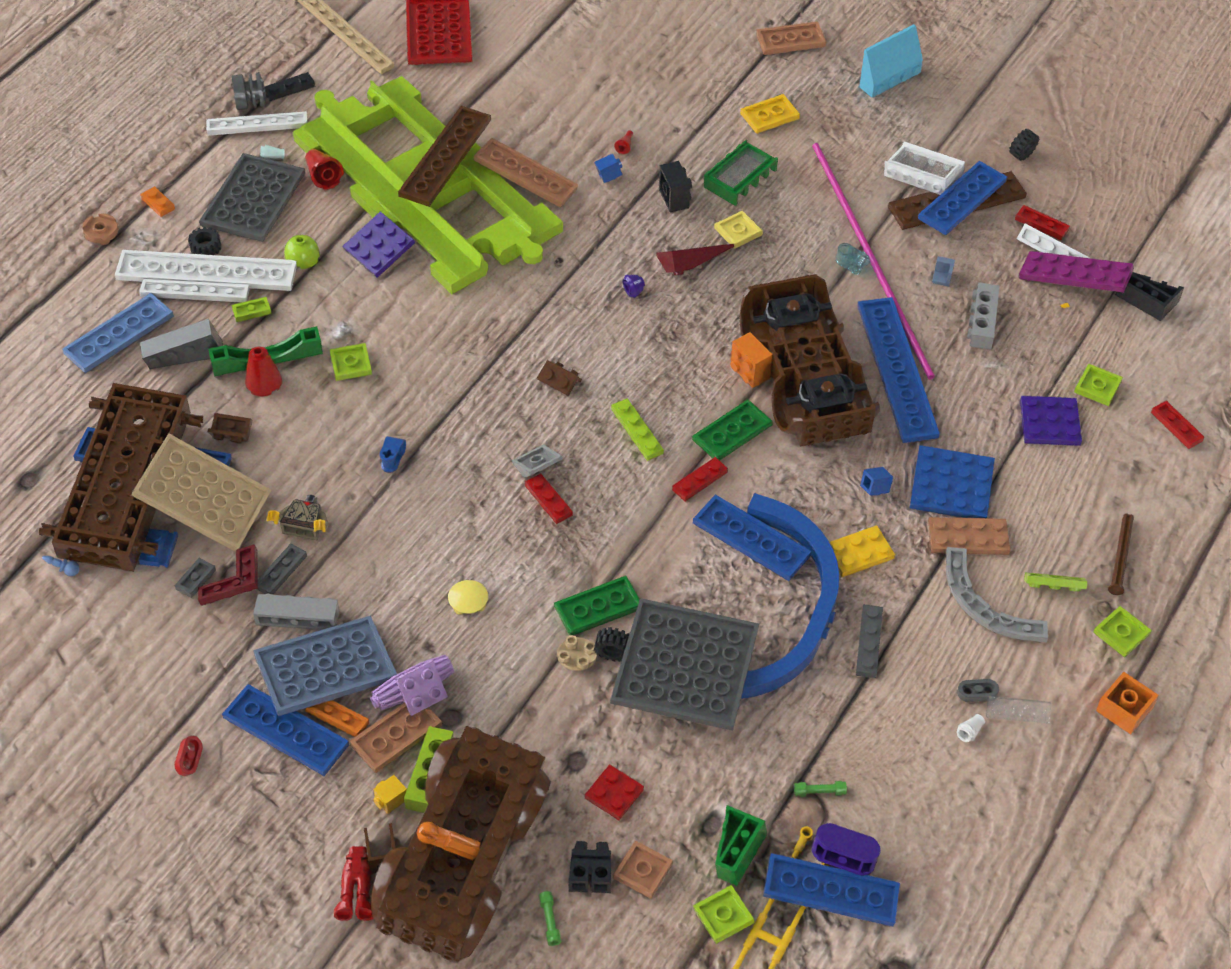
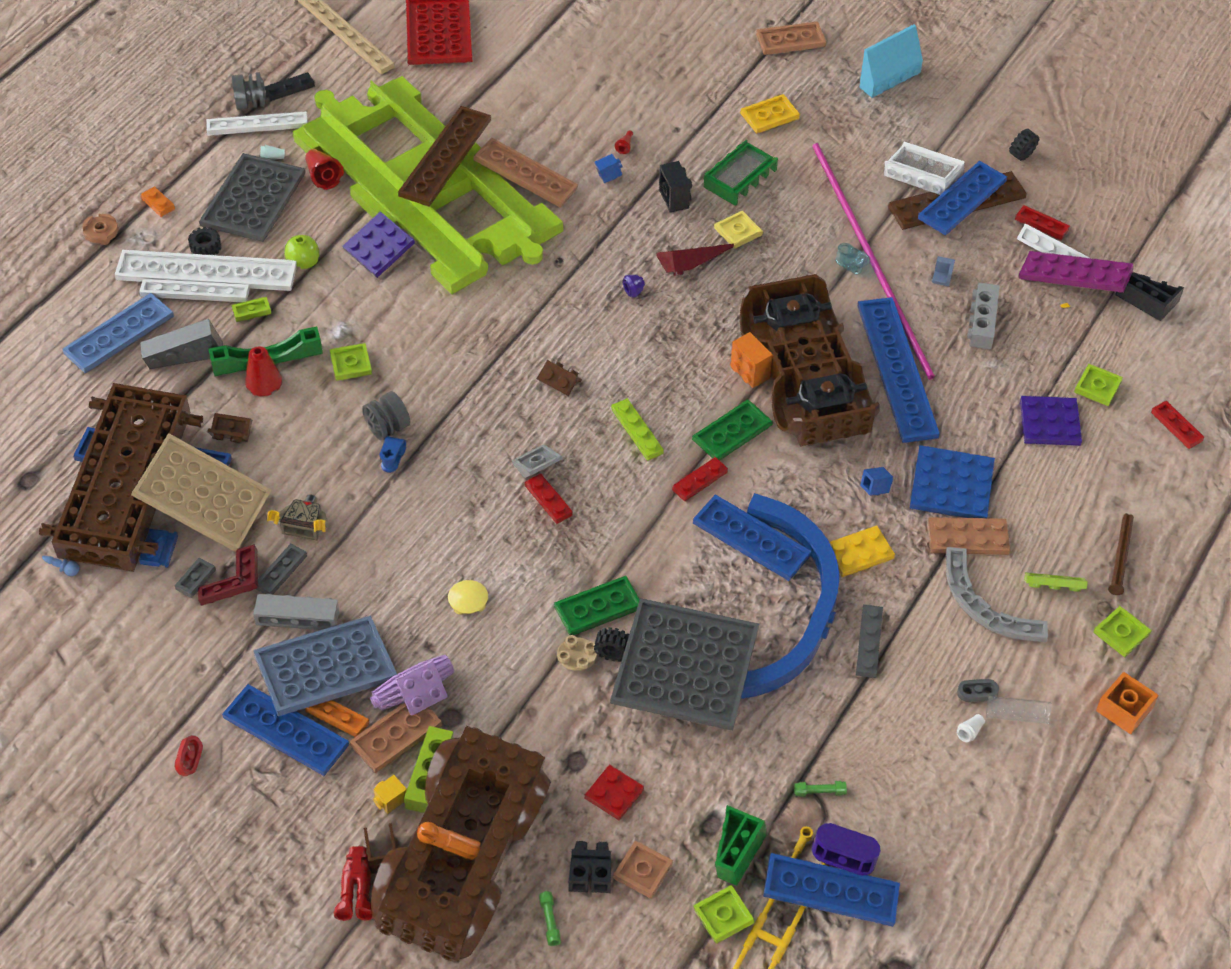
none -> dark grey wheel [362,391,410,440]

